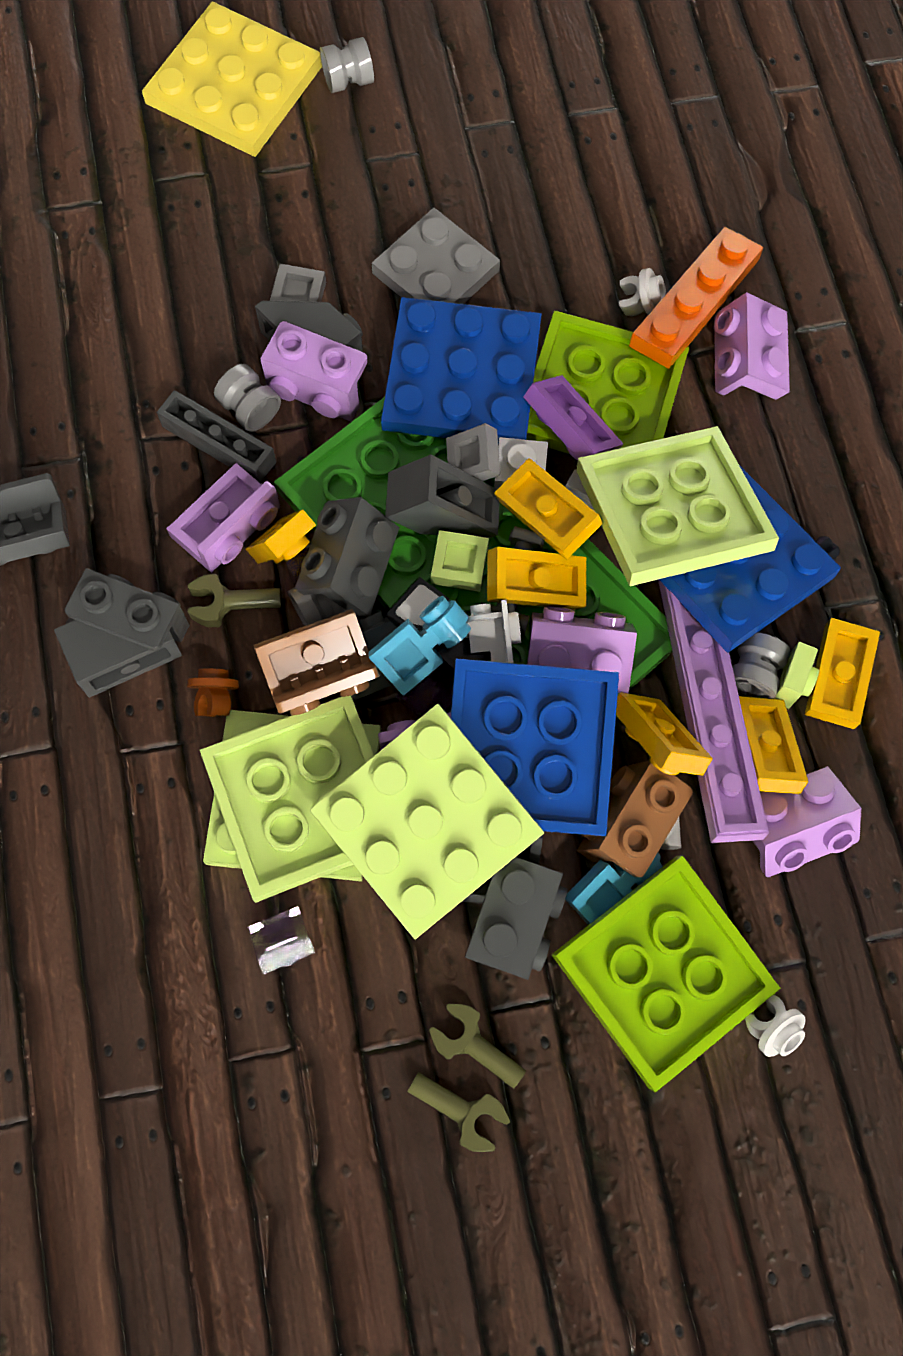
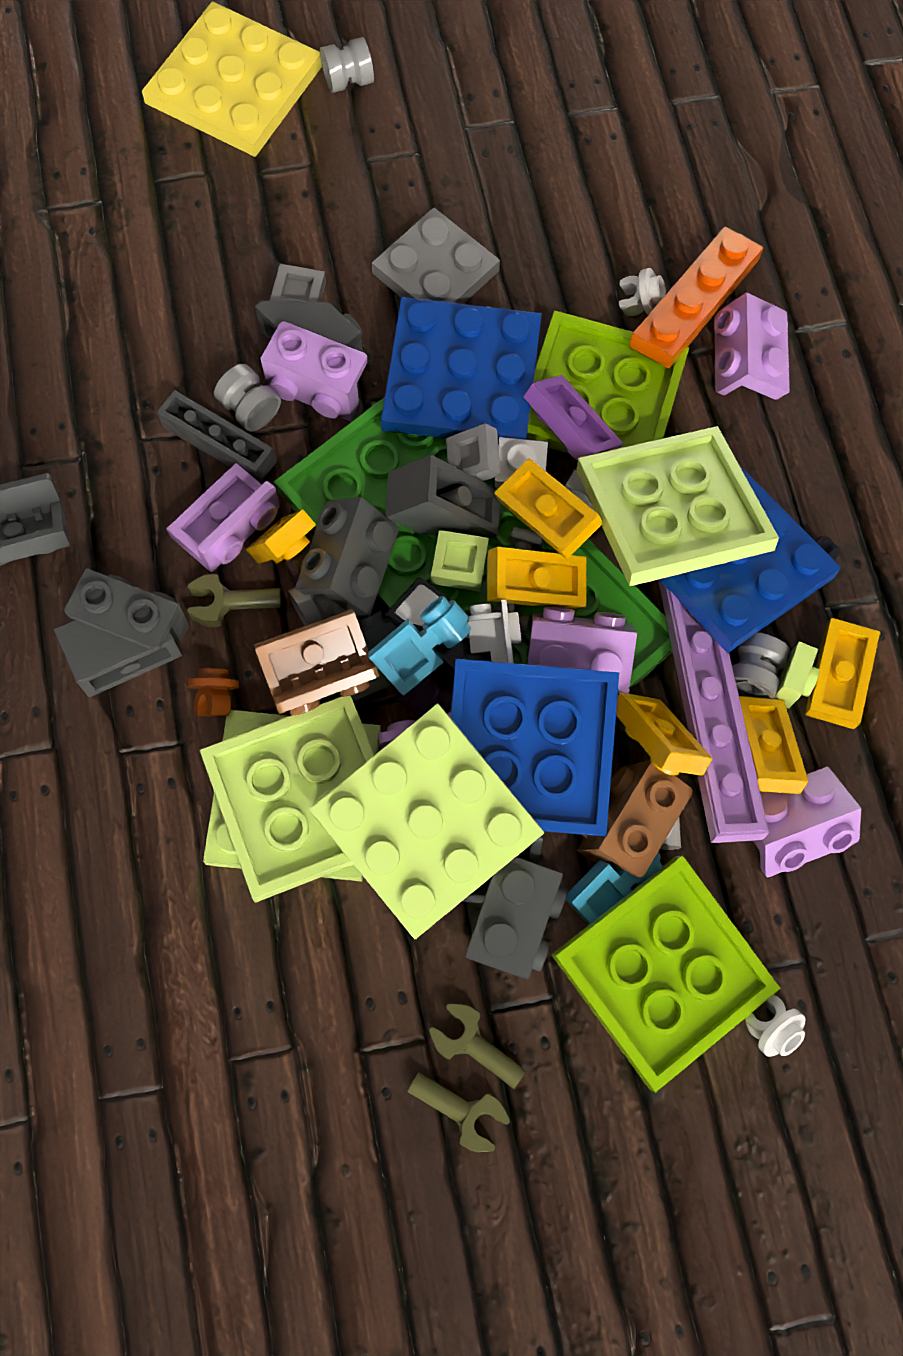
plate [248,906,315,974] -> none

